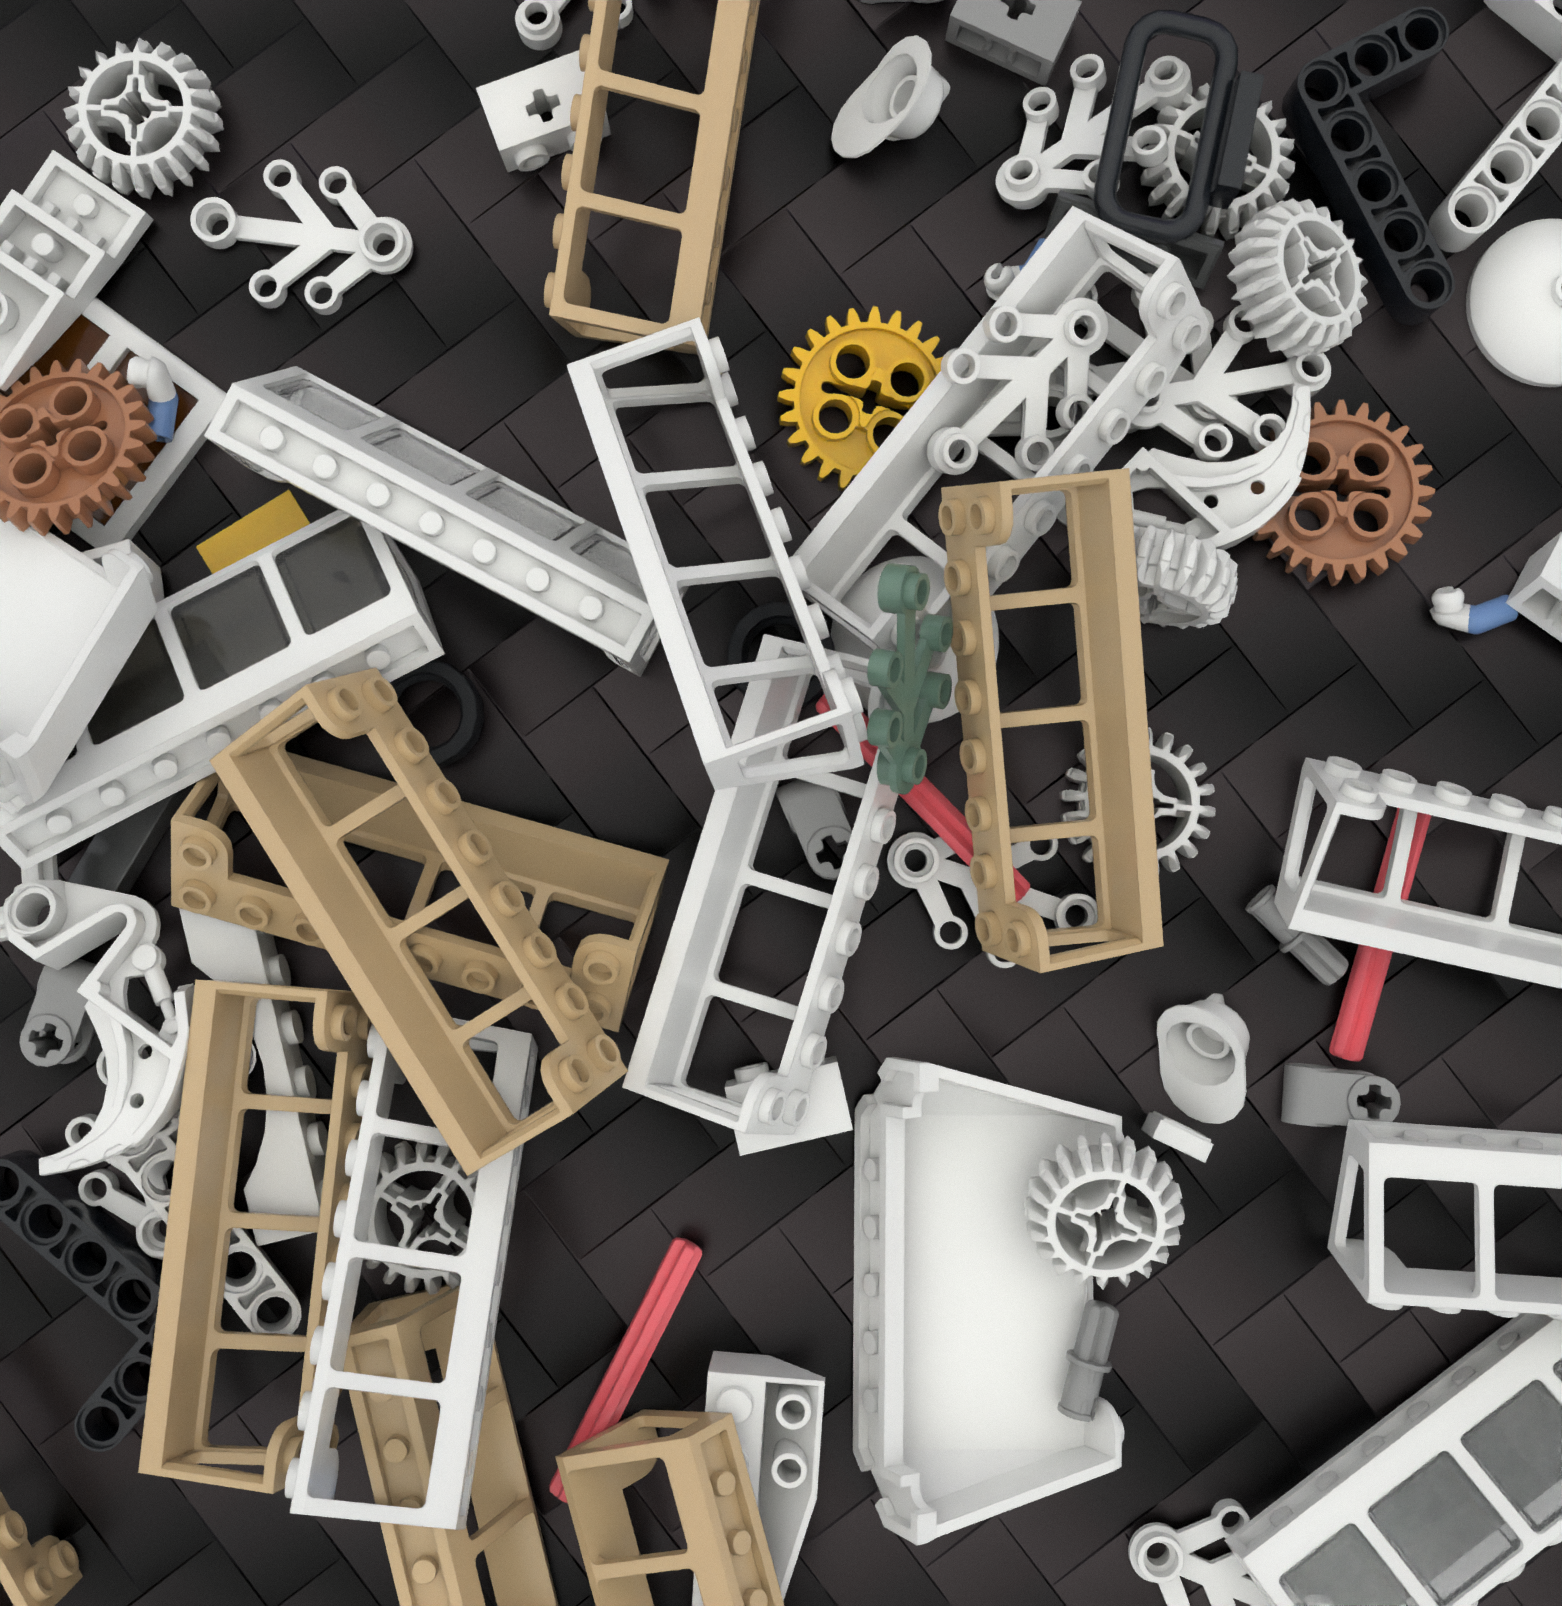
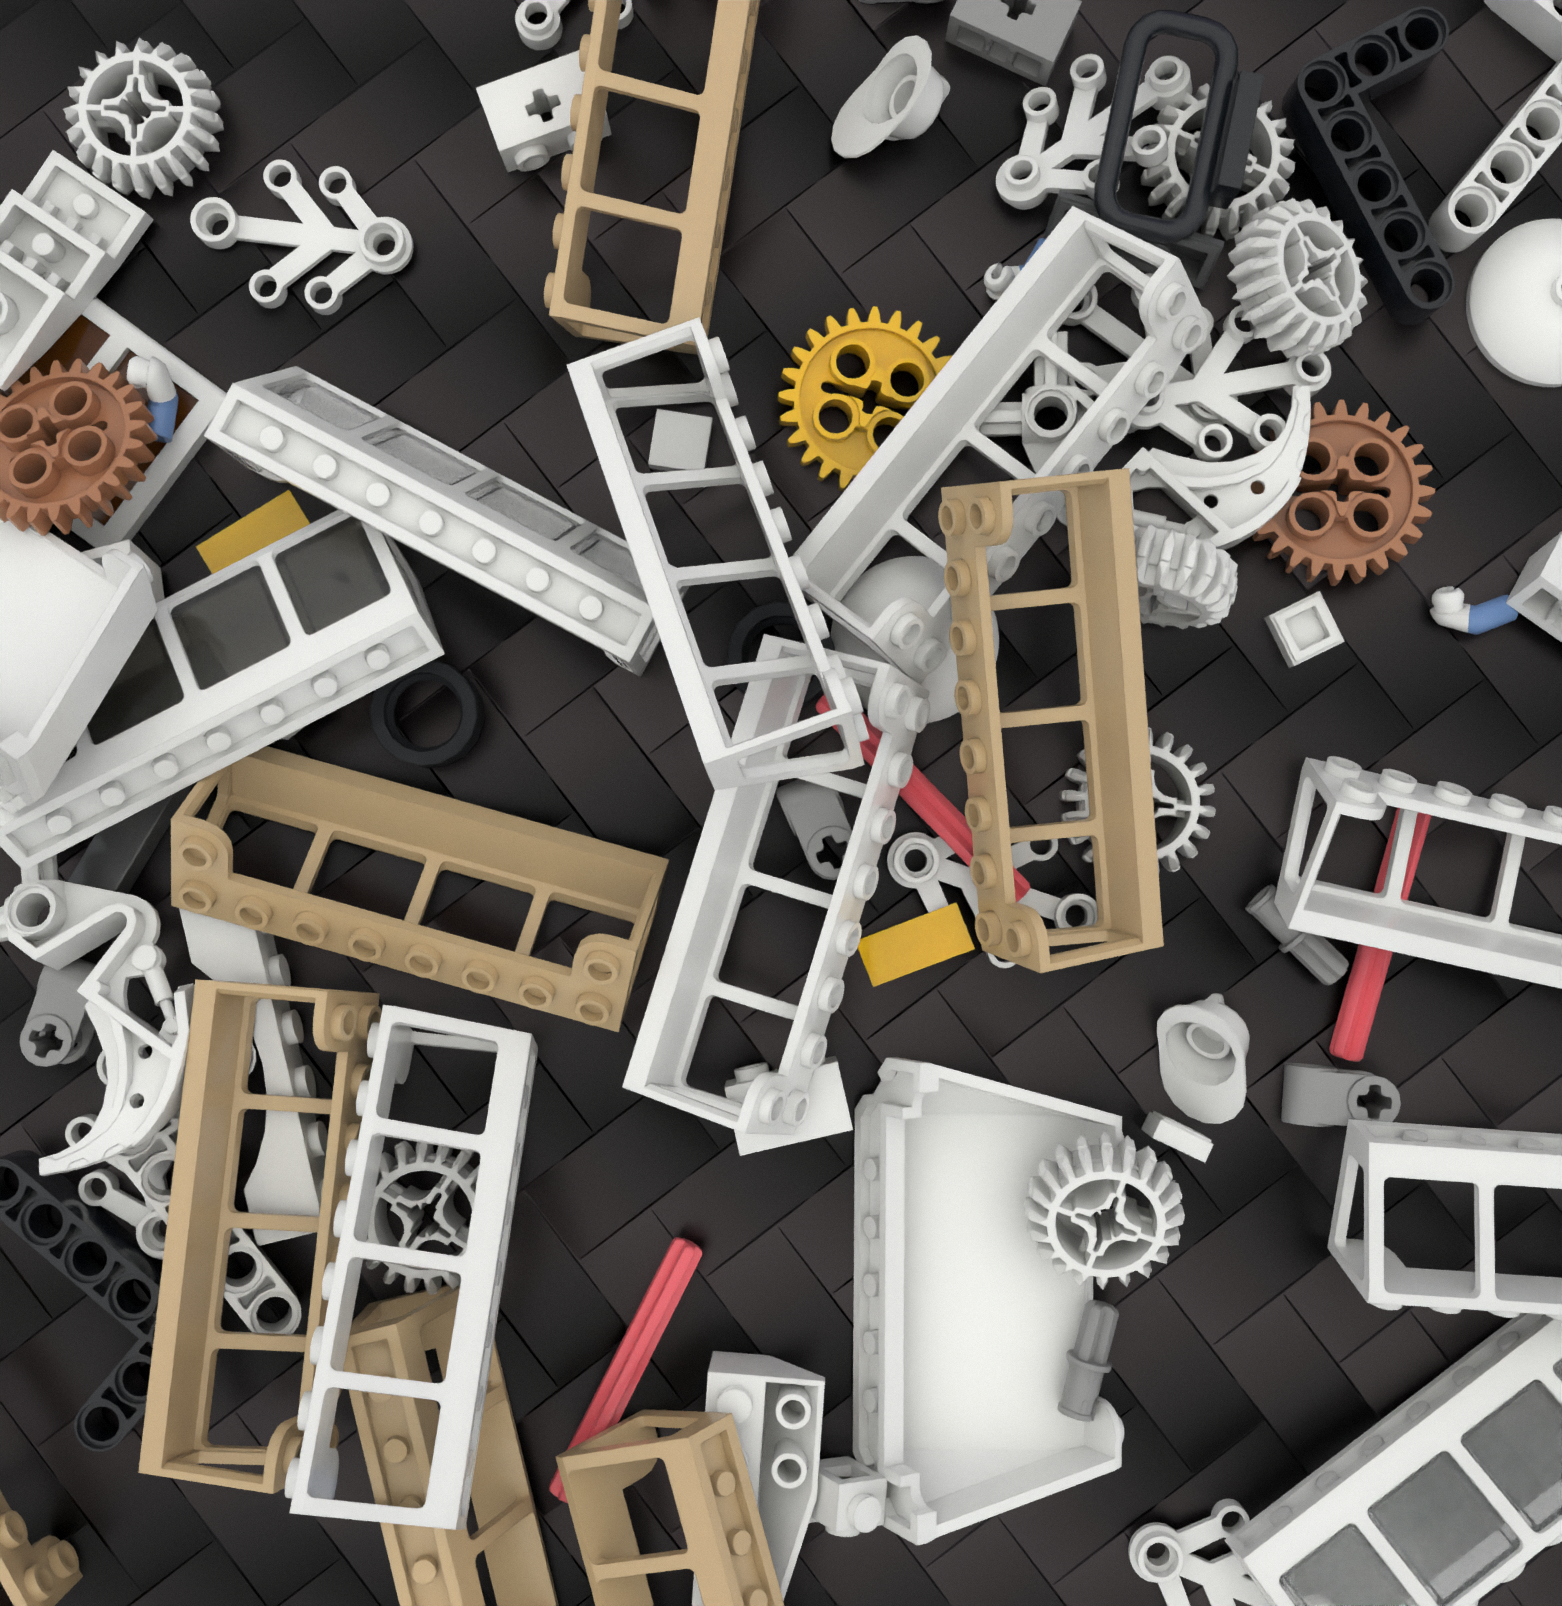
tan window [209,667,628,1176] -> none
sand green plant [867,563,953,795] -> none
white plant [927,298,1108,475] -> none
none -> white tile [648,409,713,471]
none -> white brick [809,1456,887,1537]
none -> yellow sticker [858,902,975,987]
none -> white tile [1264,591,1345,668]

